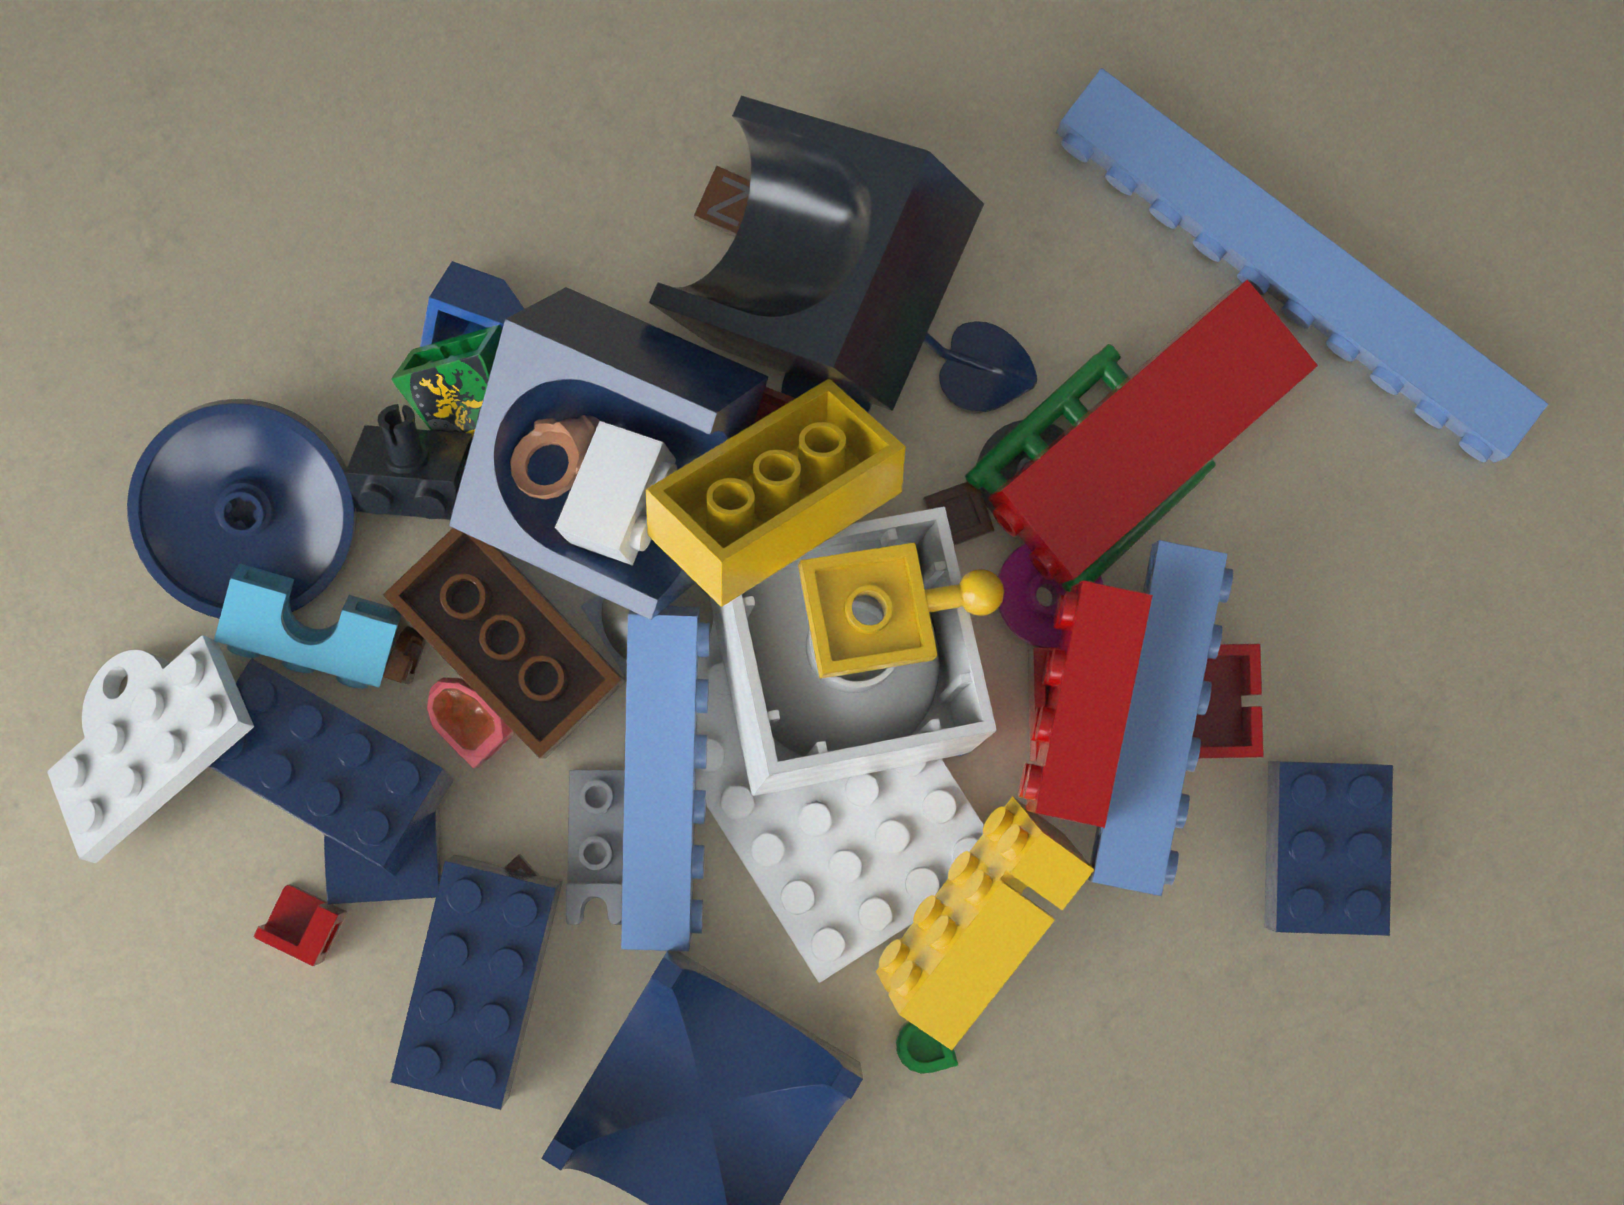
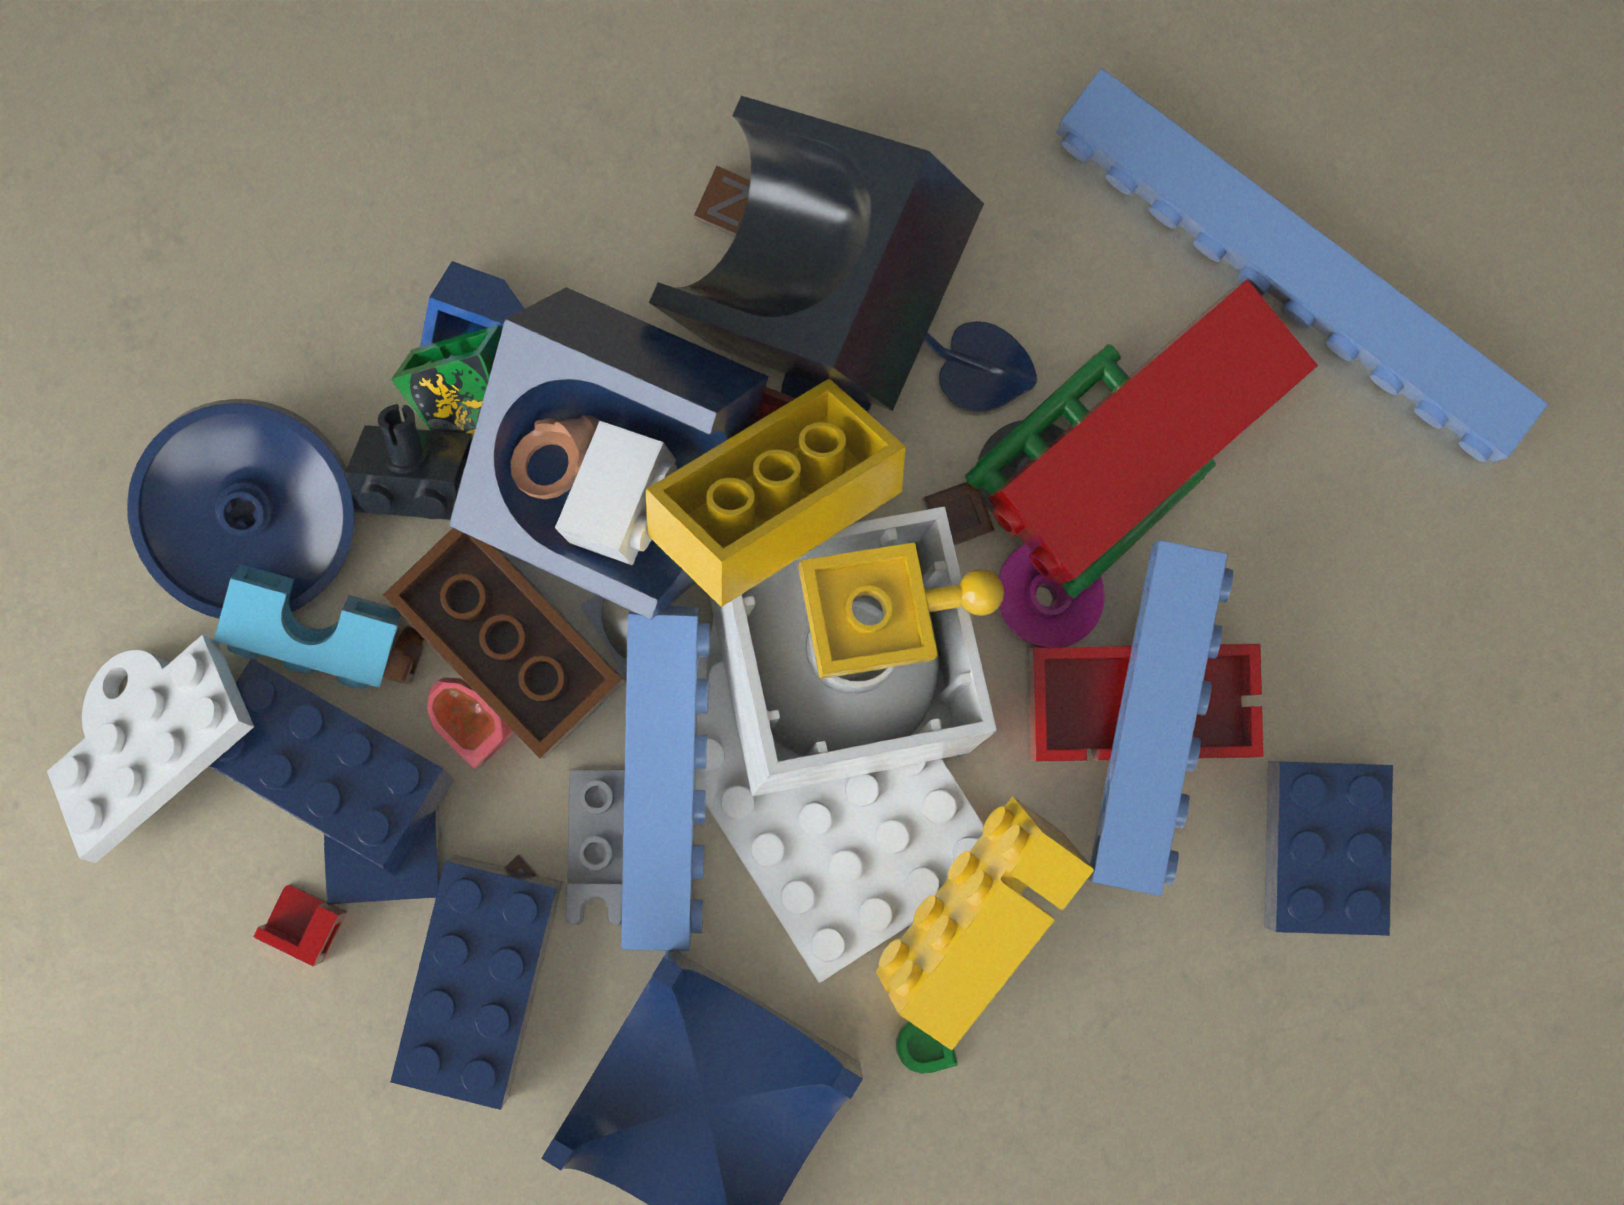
red piece [1018,580,1153,828] -> none

